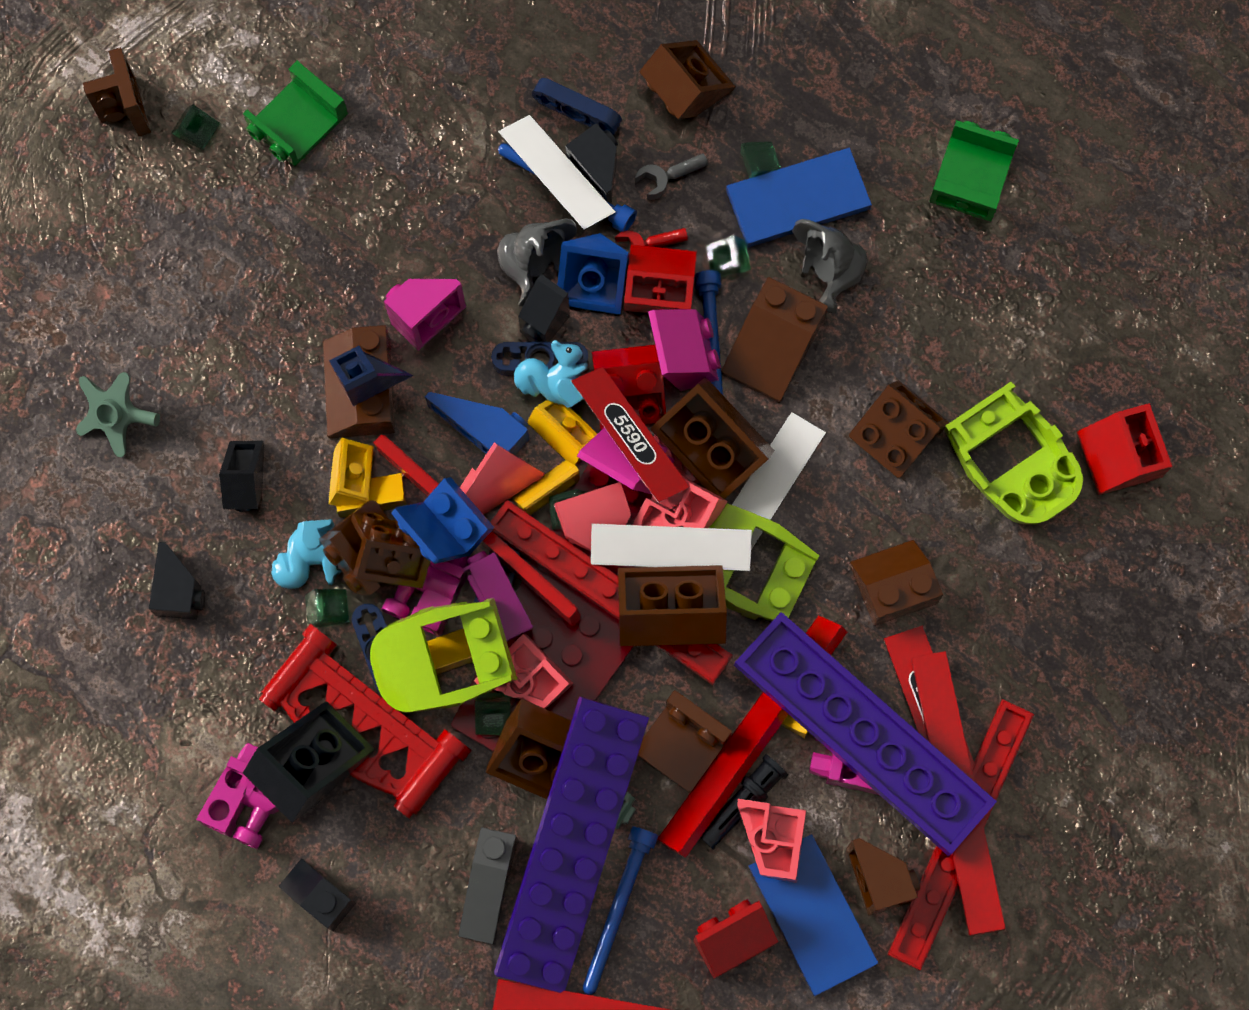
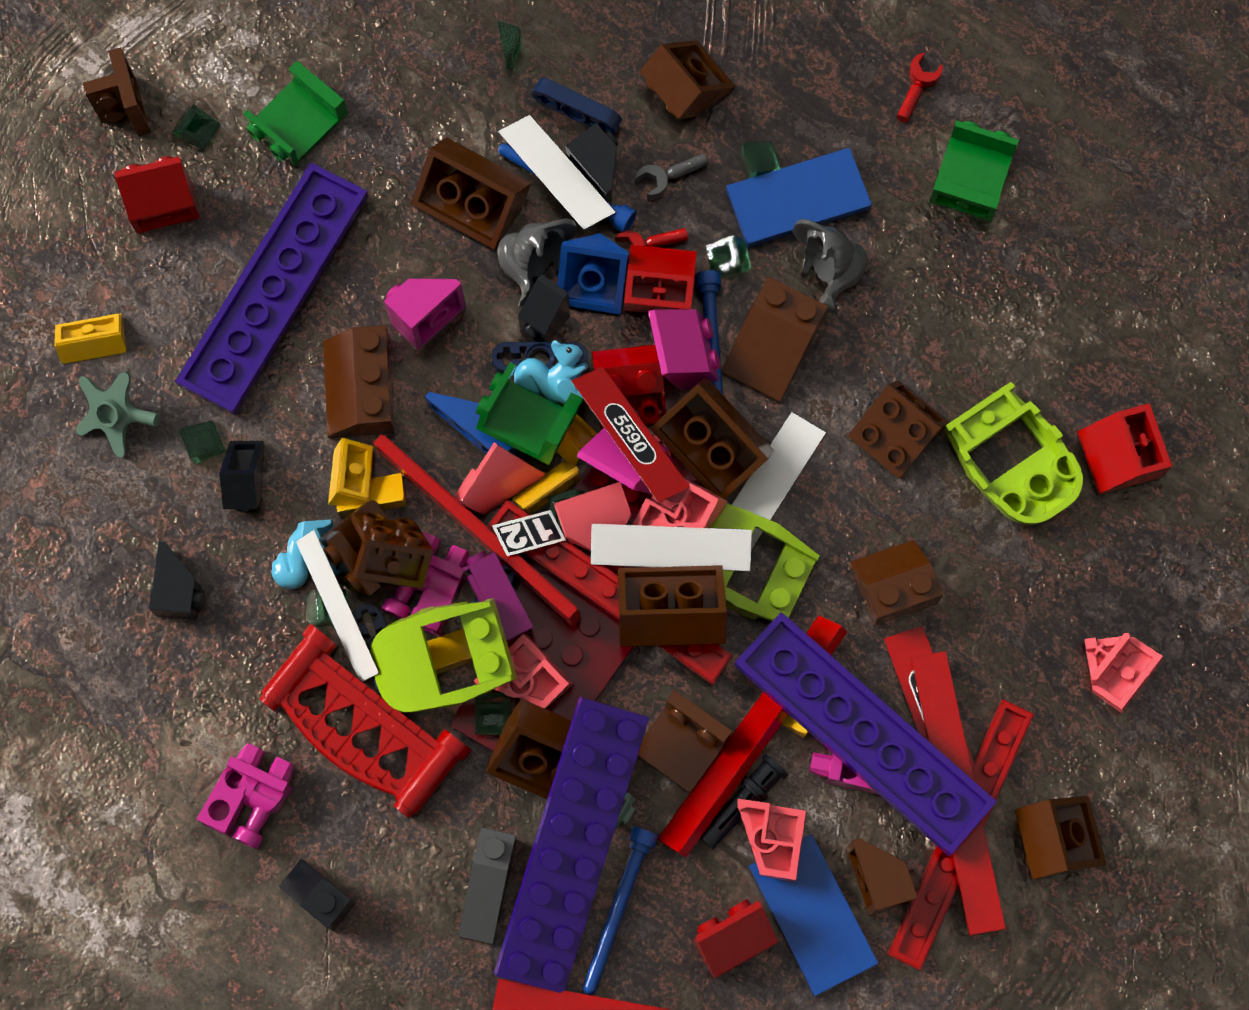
black slope [243,701,375,823] -> none
dark blue slope [329,346,414,406] -> none
blue bracket [391,477,494,564] -> none
none -> yellow slope [54,313,126,364]
none -> red slope [114,156,200,233]
none -> dark purple plate [175,163,369,415]
none -> clear green slope [178,421,226,464]
none -> white sticker [296,530,379,682]
none -> reddish brown slope [411,137,531,250]
none -> green panel [475,362,583,465]
none -> sticker [492,510,566,556]
none -> clear green slope [497,21,522,70]
none -> red piece [896,52,943,123]
none -> reddish brown slope [1015,796,1107,880]
none -> coral slope [1084,633,1163,714]

